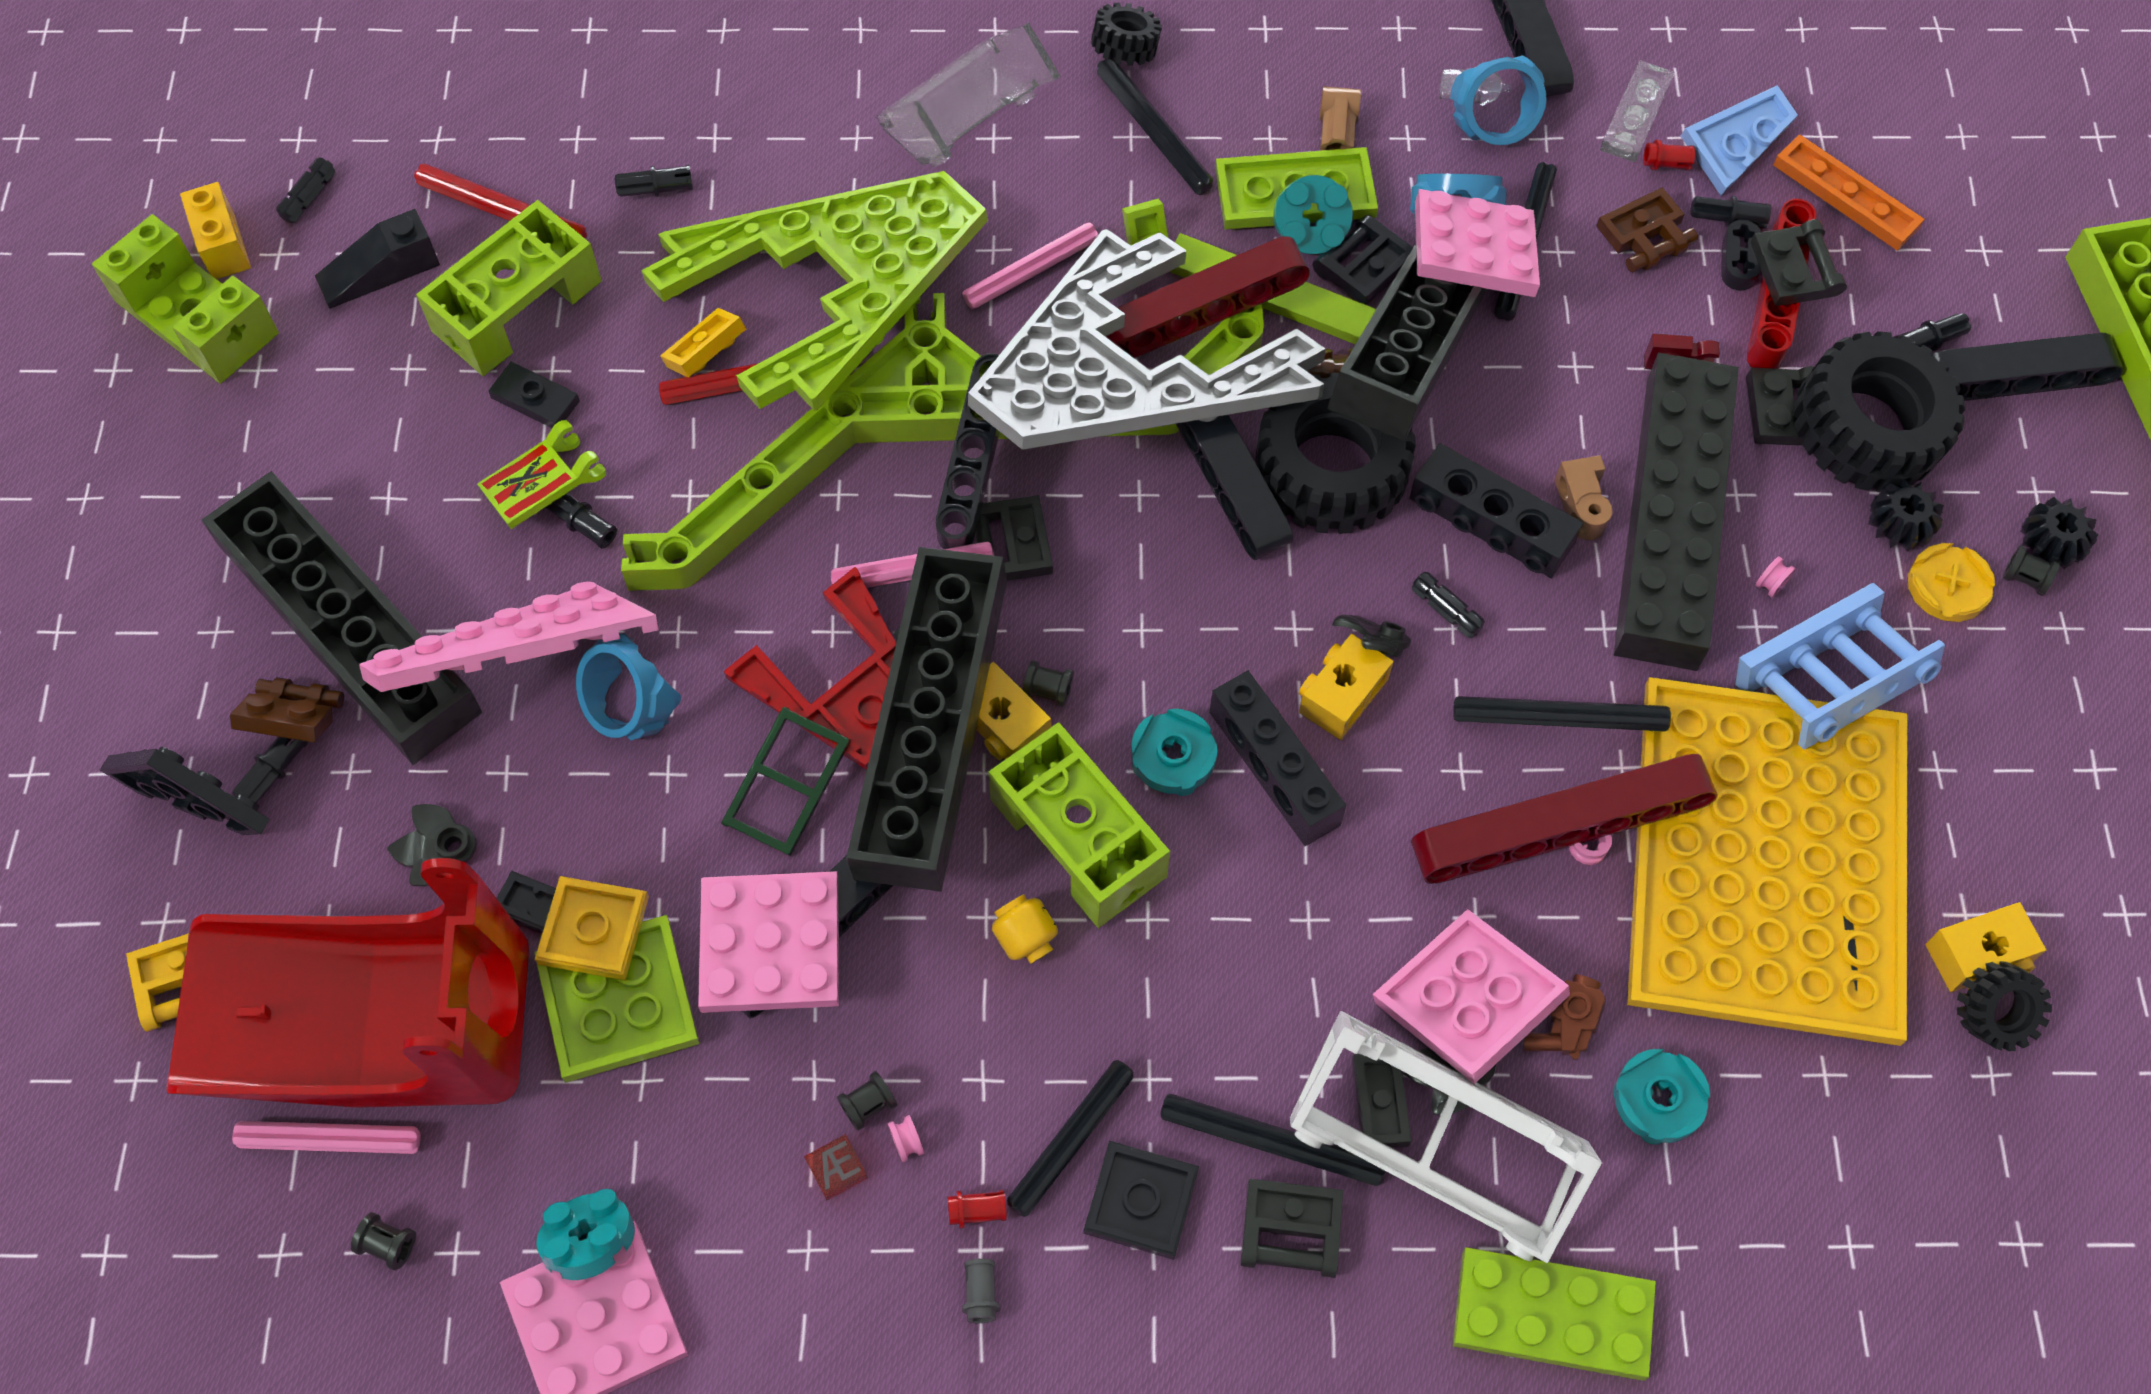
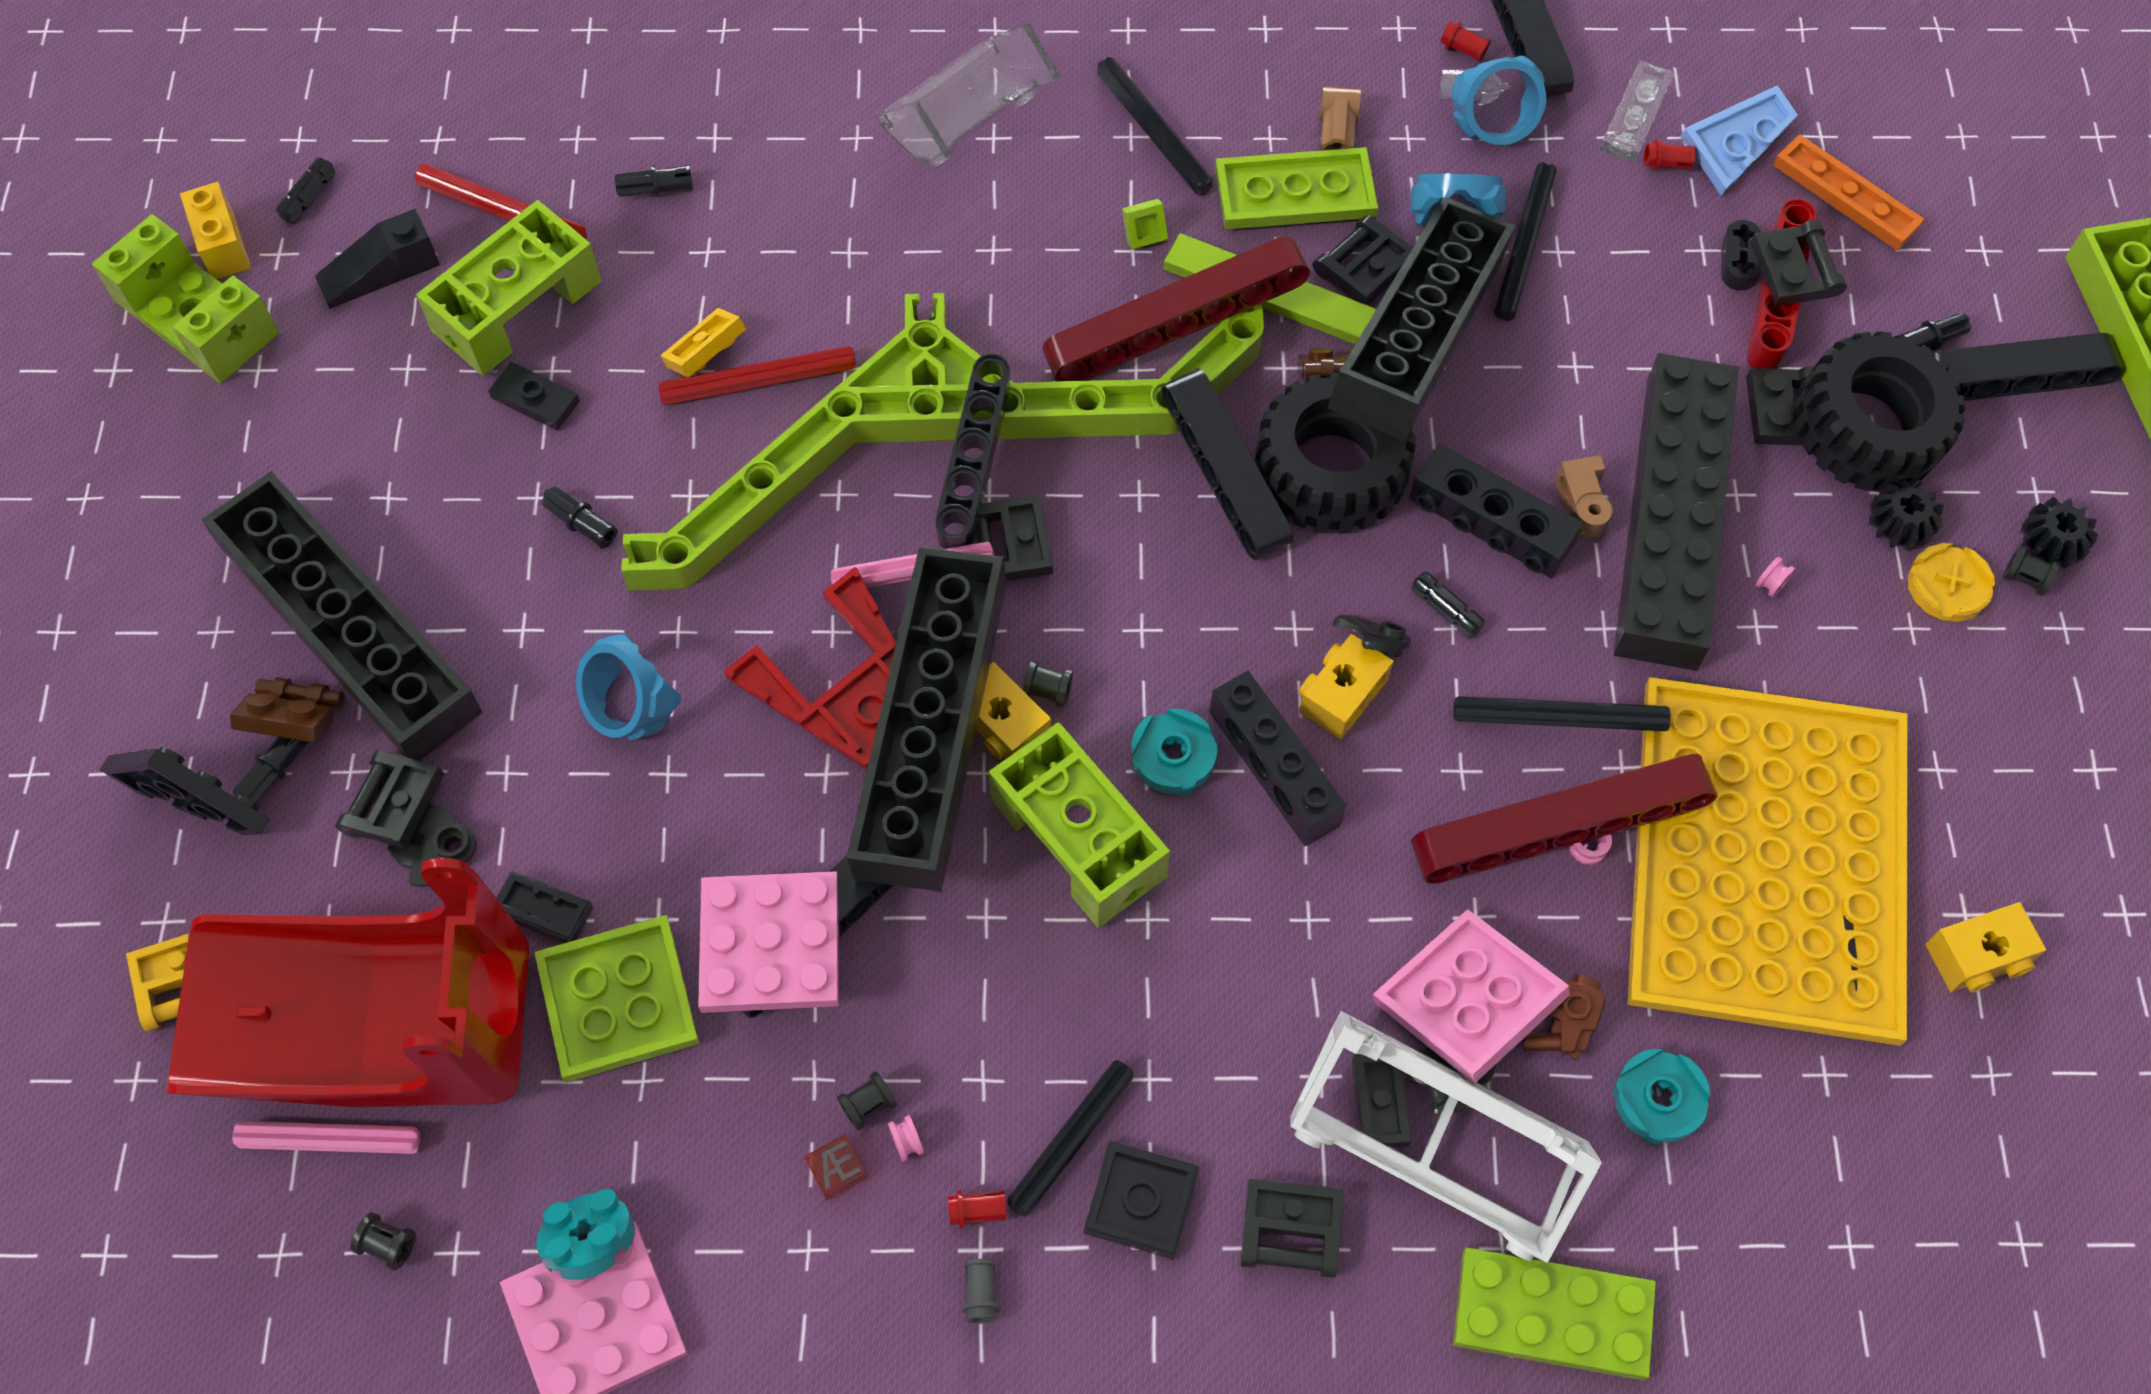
bright pink wing [359,582,658,692] -> none
lime flag [477,420,606,529] -> none
yellow tile [535,876,649,980] -> none
lime wing [641,171,988,411] -> none
dark green window [721,707,851,856] -> none
bright pink axle [962,223,1098,309] -> none
light grey wing [968,229,1326,450] -> none
yellow head [992,894,1058,964] -> none
black tyre [1091,2,1162,66] -> none
black axle [1161,1094,1385,1186] -> none
teal plate [1273,175,1353,254] -> none
bright pink plate [1415,189,1540,297] -> none
reddish brown plate [1596,187,1698,273] -> none
dark red plate [1644,334,1720,370] -> none
black axle [1690,196,1771,229] -> none
light blue fence [1735,583,1945,750] -> none
black tyre [1957,961,2052,1052] -> none
none -> pearl dark grey plate [335,750,444,849]
none -> red pin [1440,22,1491,62]

